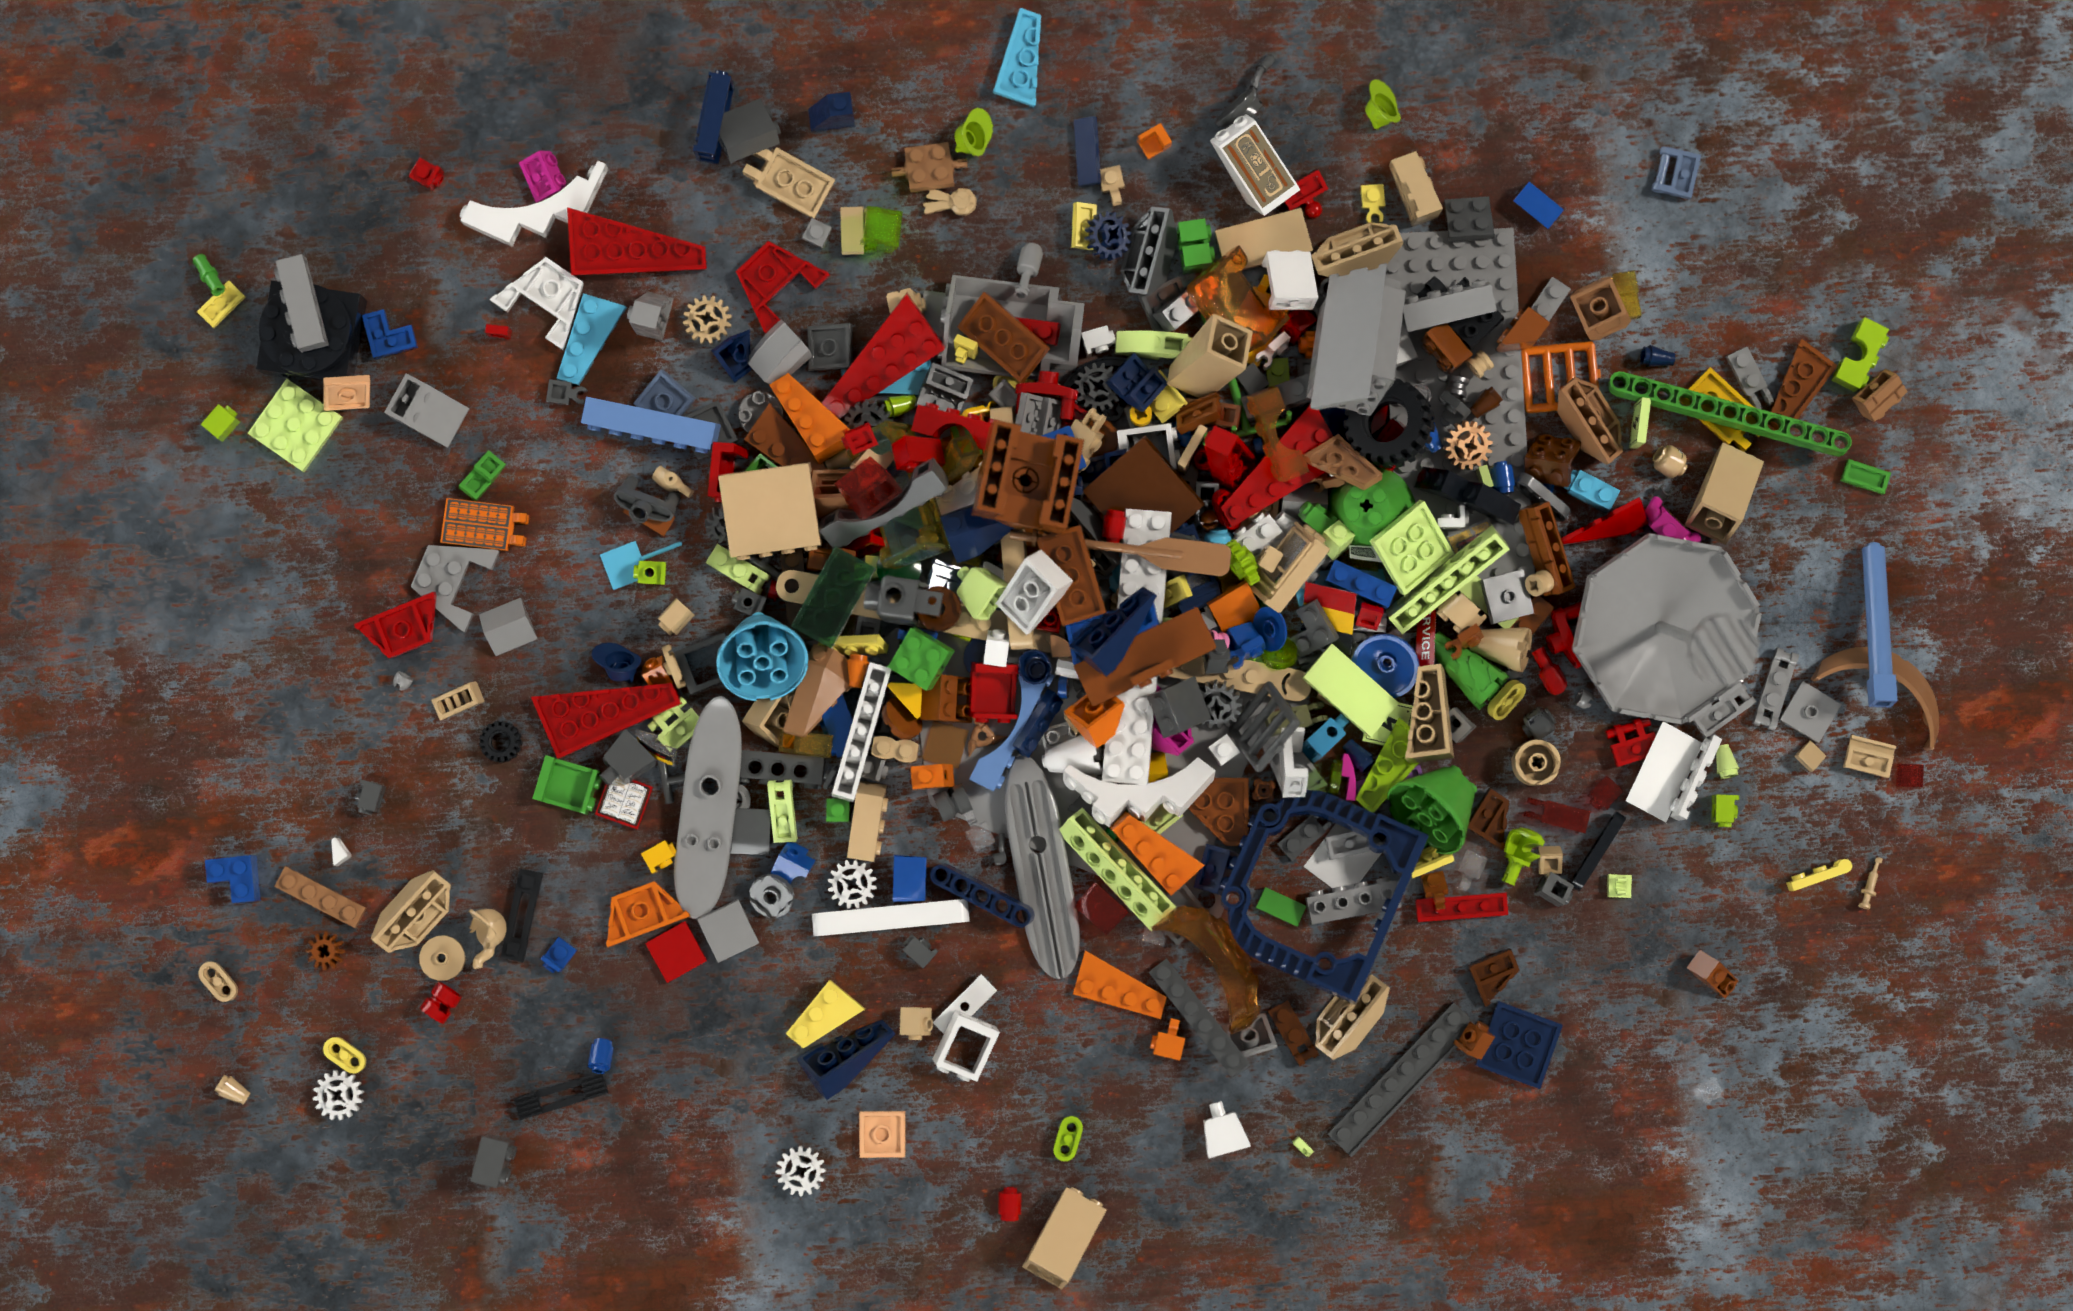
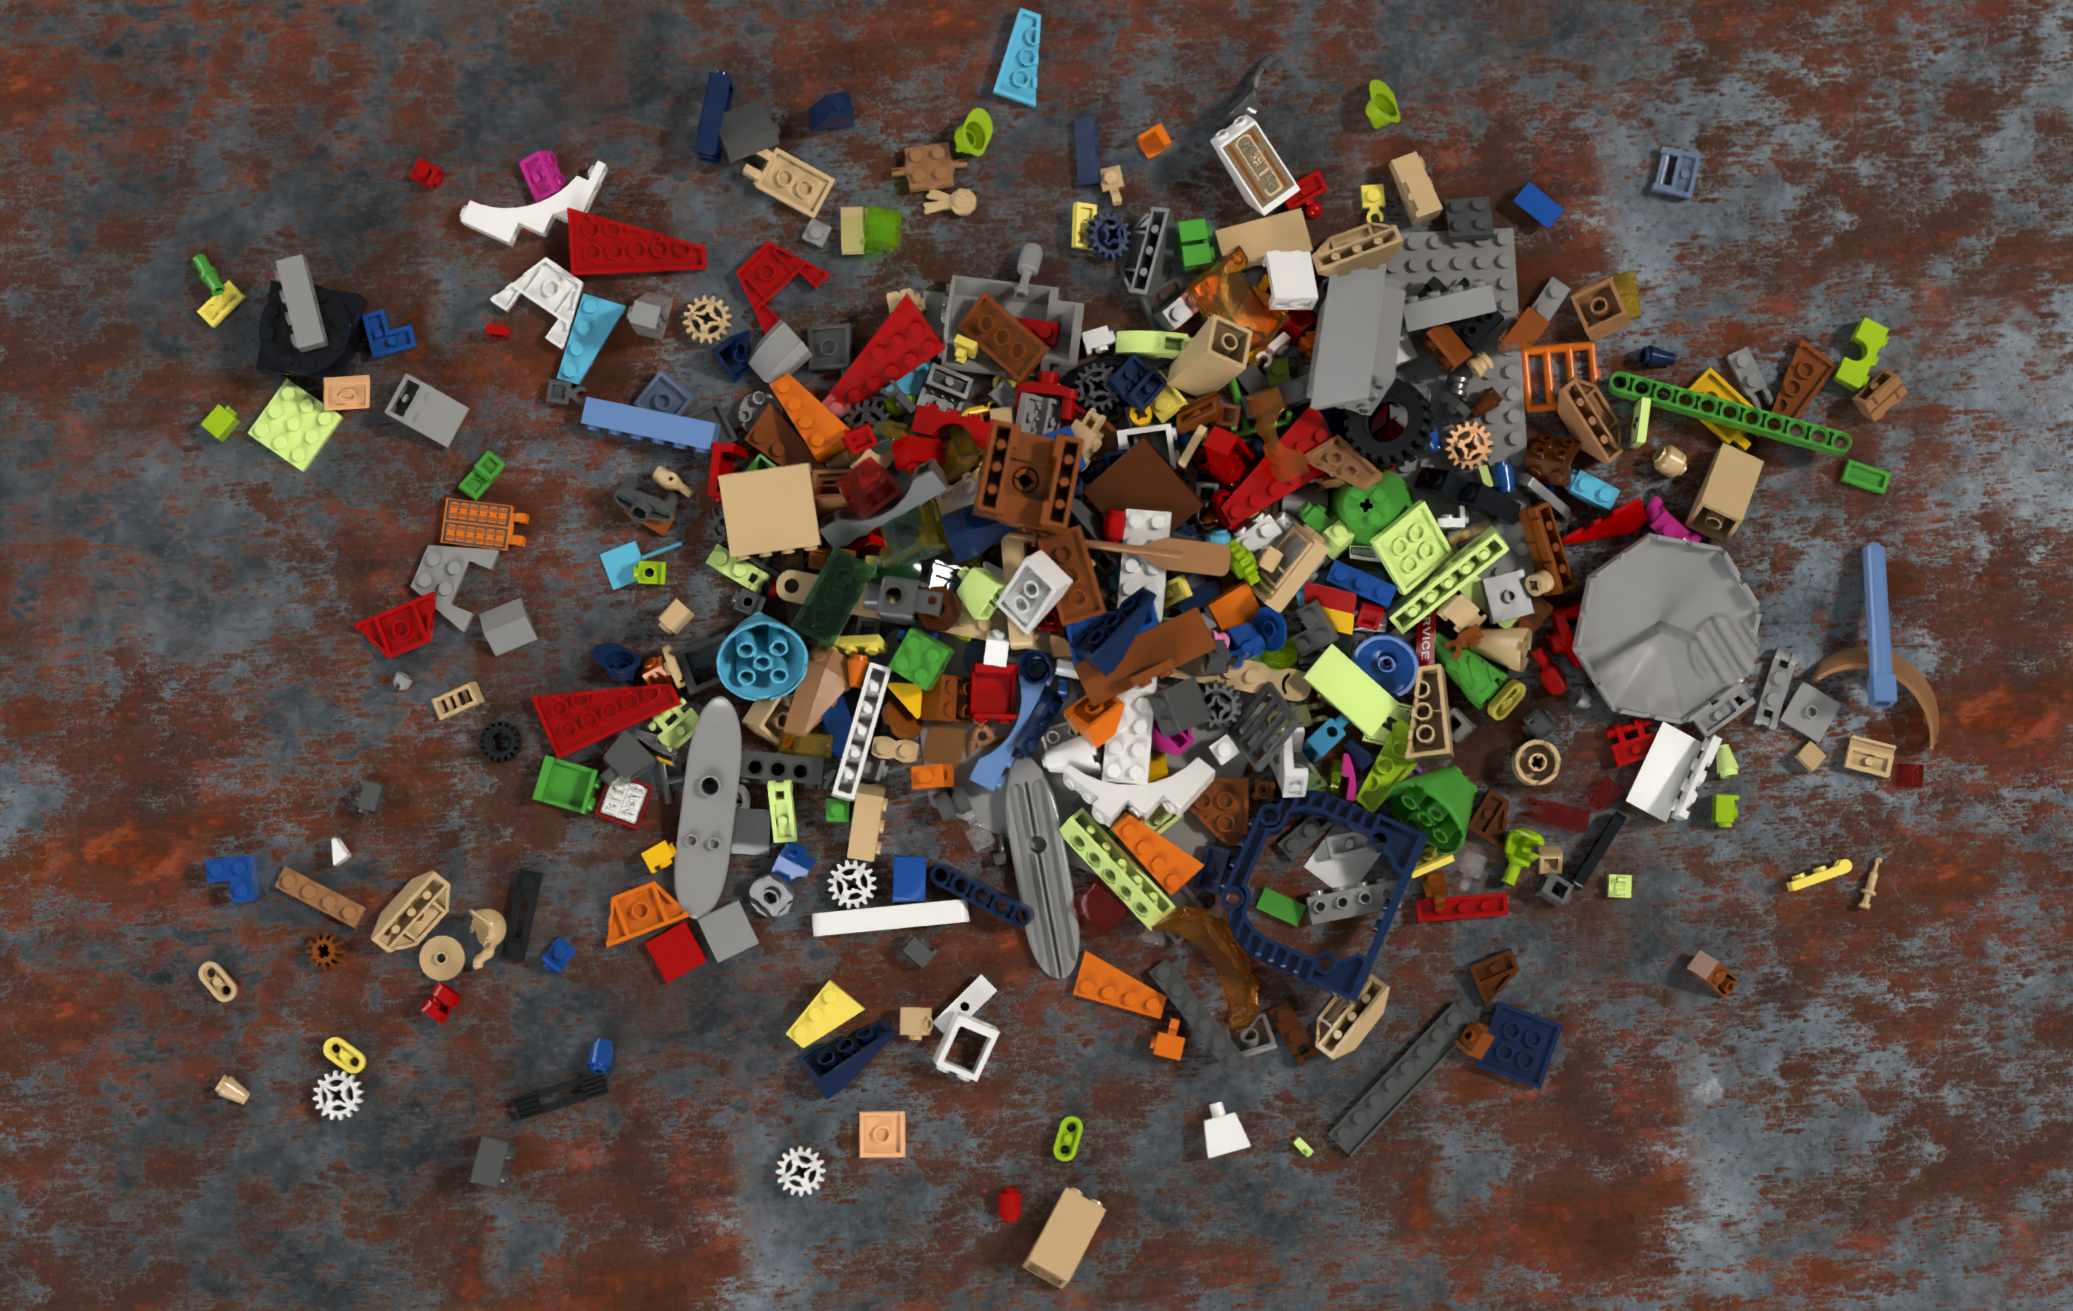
none -> dark grey plate [881,379,917,414]

